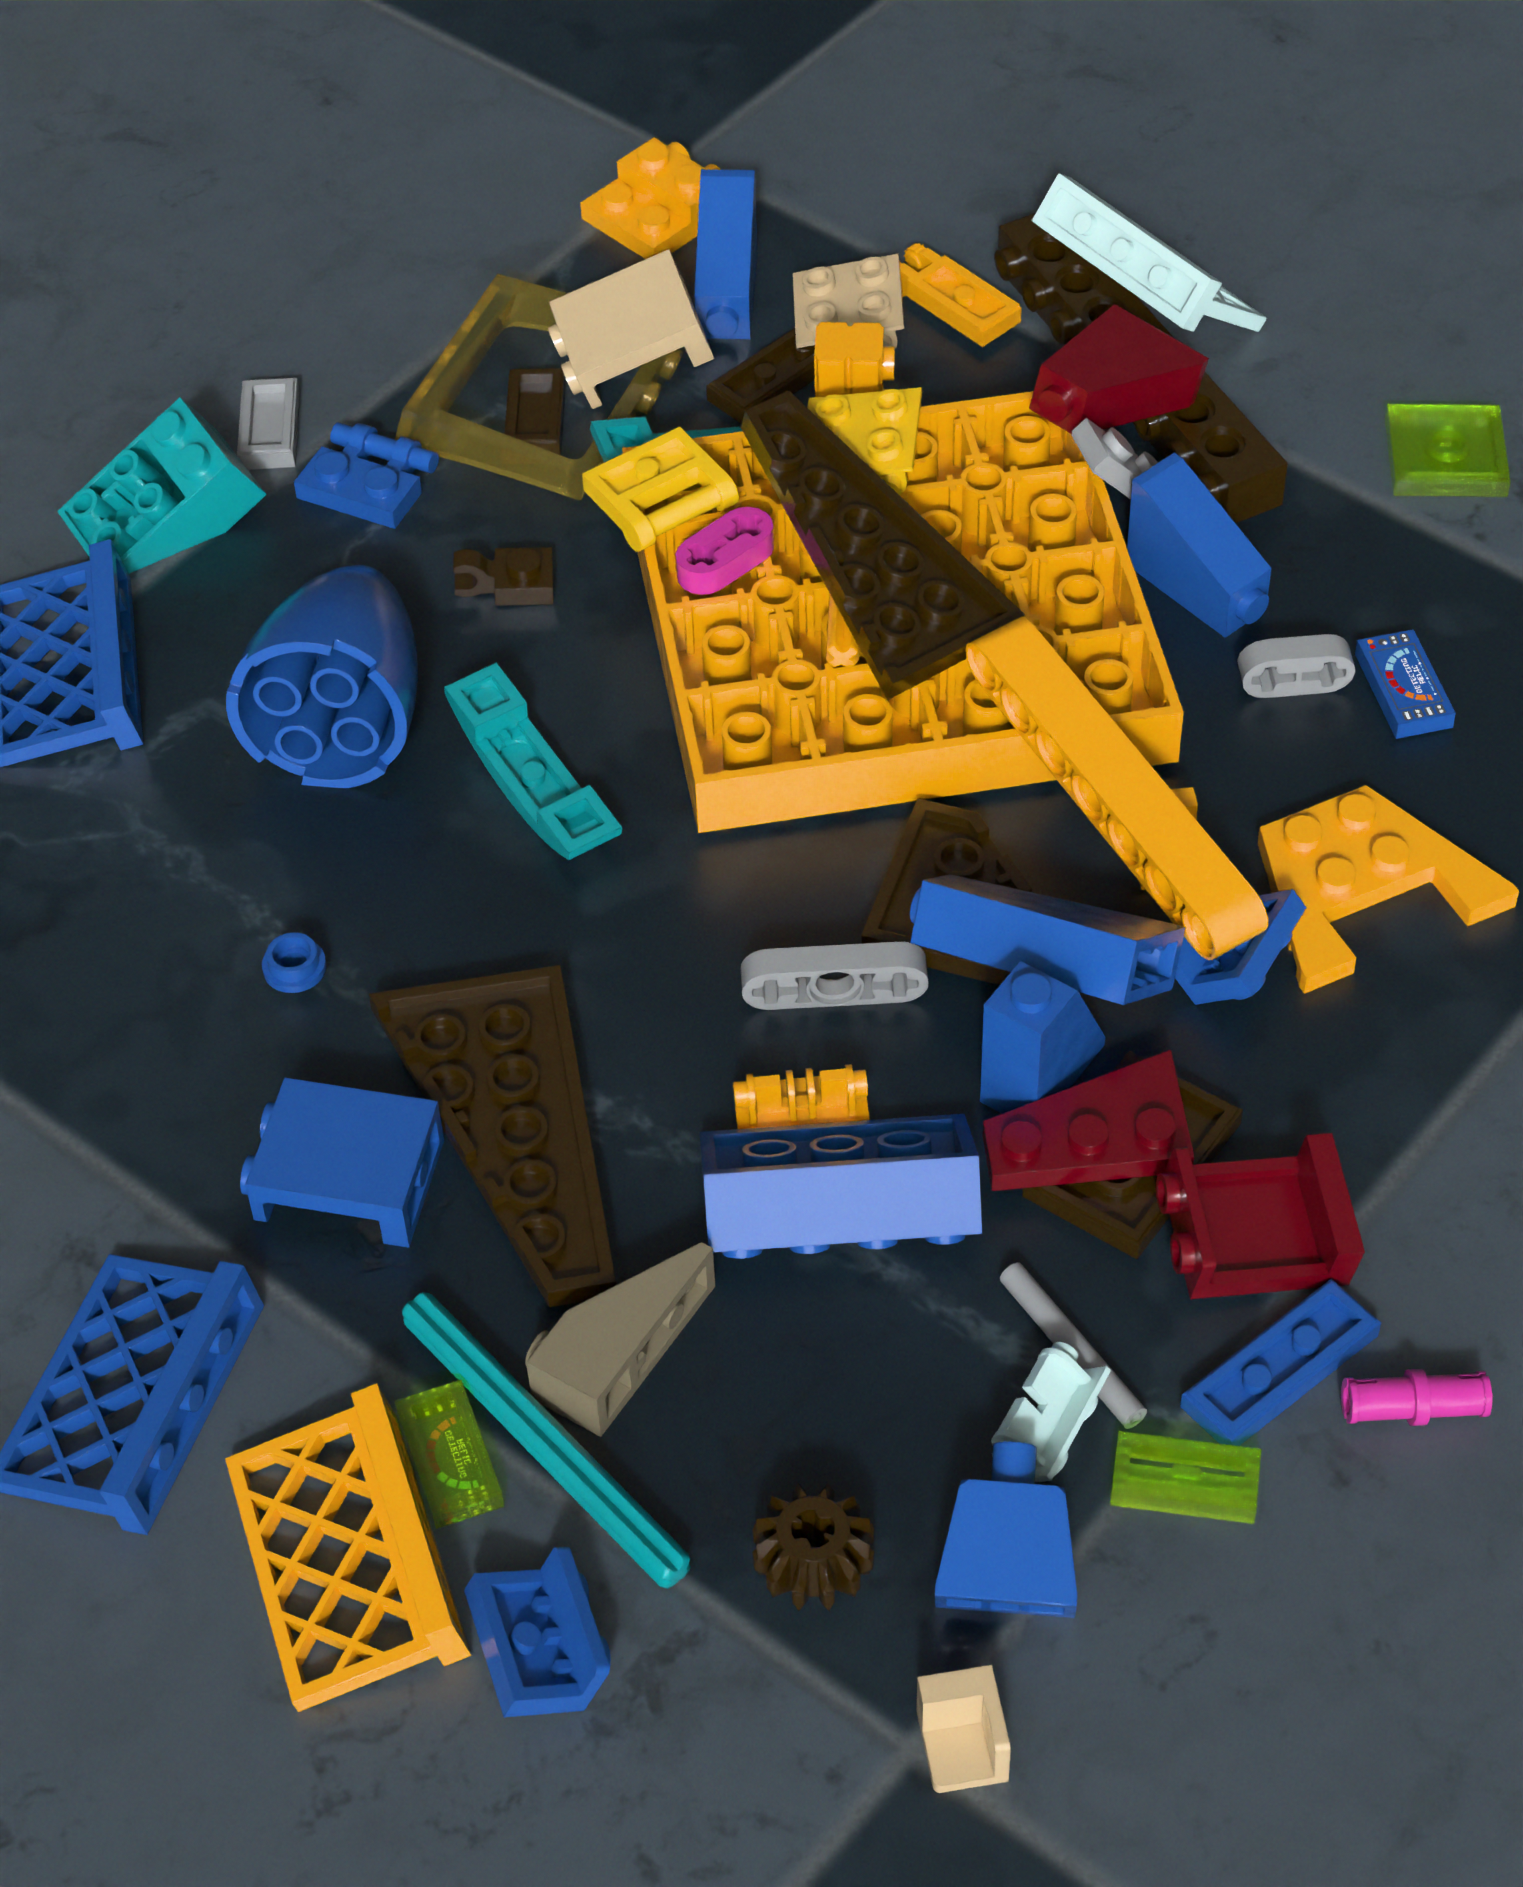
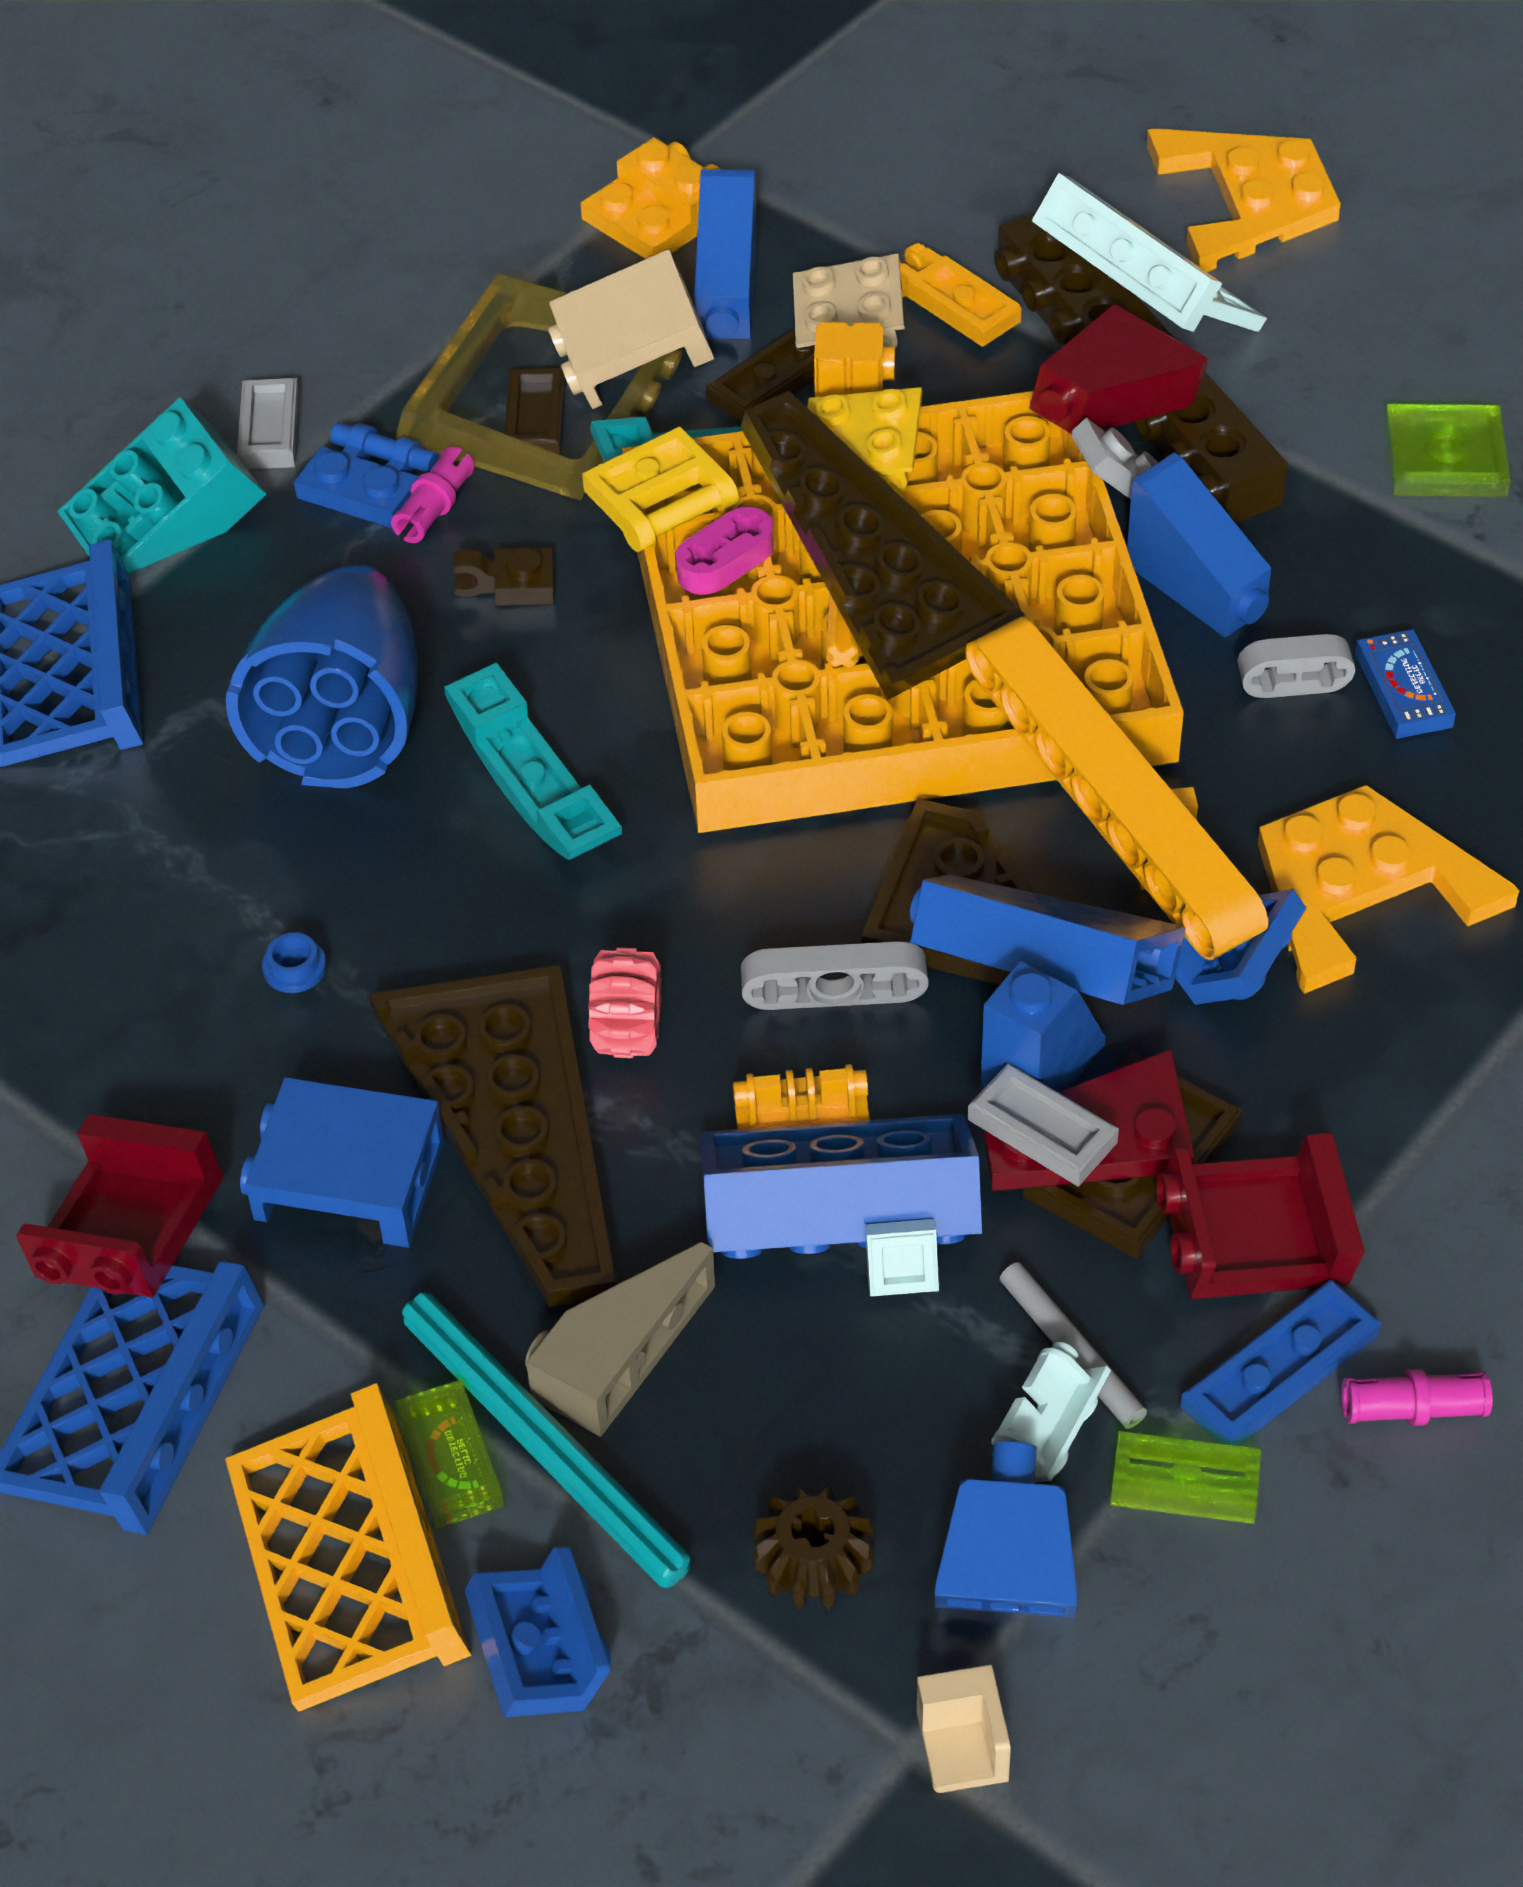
none -> dark red panel [16,1114,224,1298]
none -> dark pink pin [391,446,475,543]
none -> coral gear [588,947,662,1058]
none -> light aqua tile [865,1219,939,1296]
none -> light grey tile [968,1063,1119,1187]
none -> light orange wing [1146,129,1341,272]

